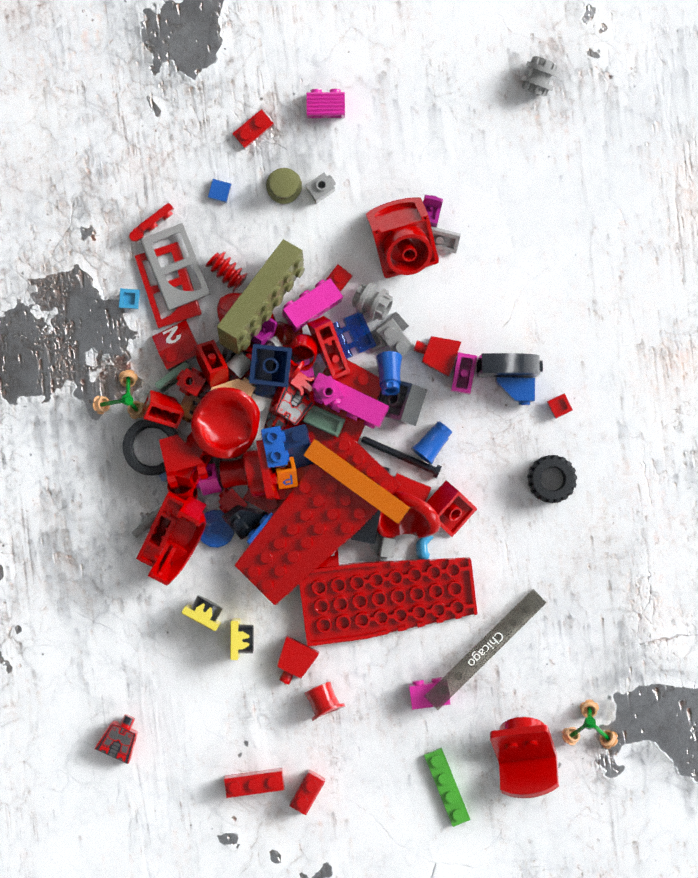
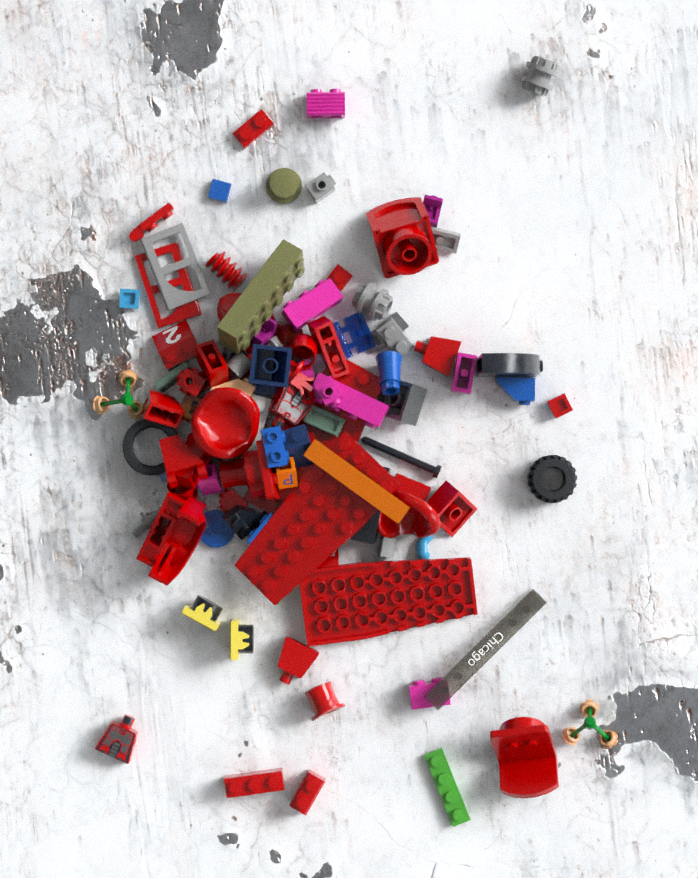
blue plant [411,421,452,465] -> none

